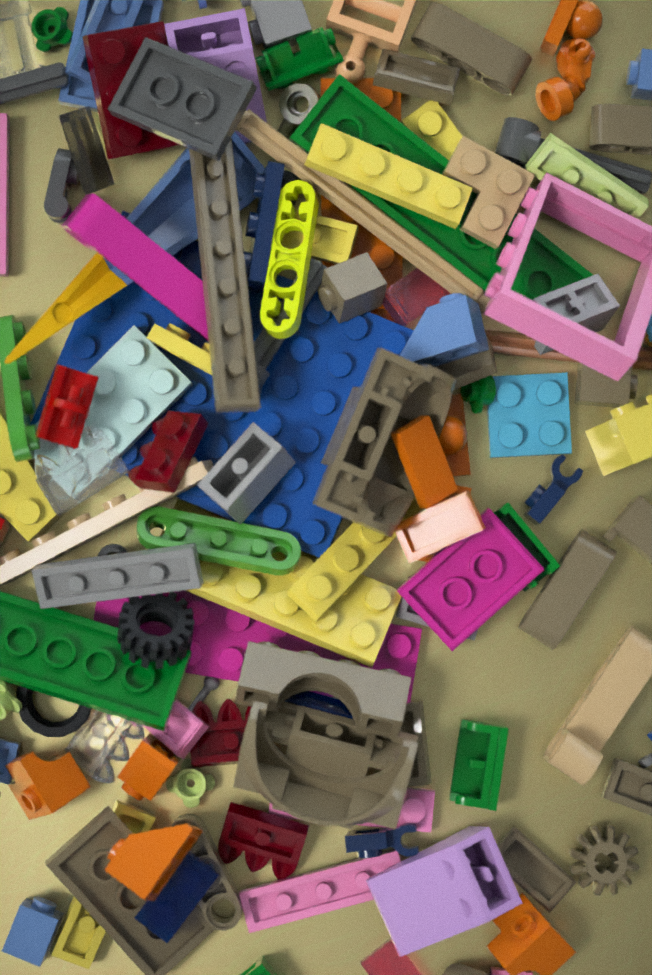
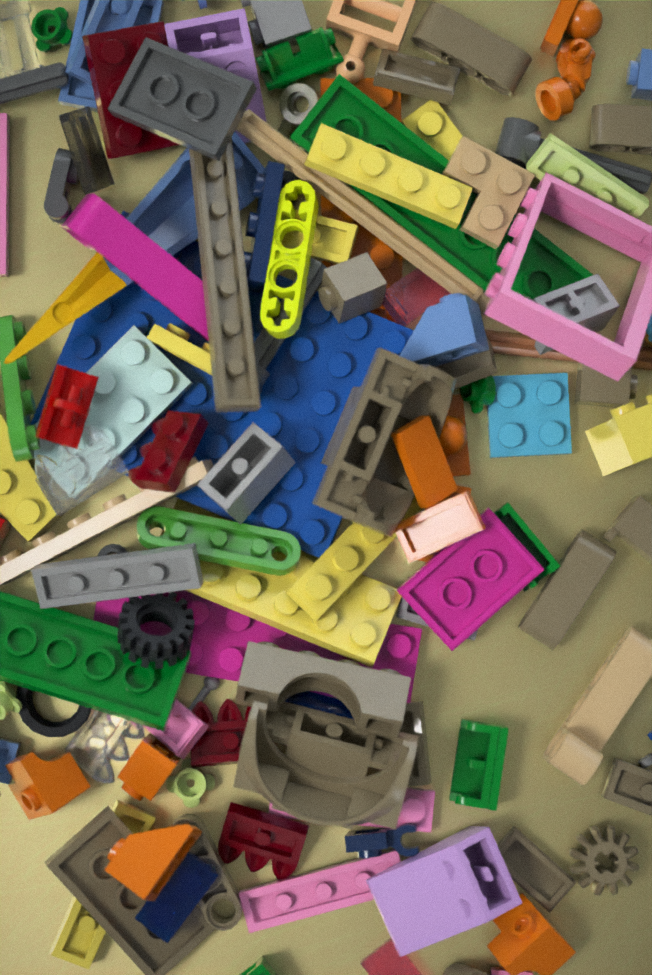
medium blue brick [2,896,64,967] -> none
dark blue plate [524,454,583,525] -> none

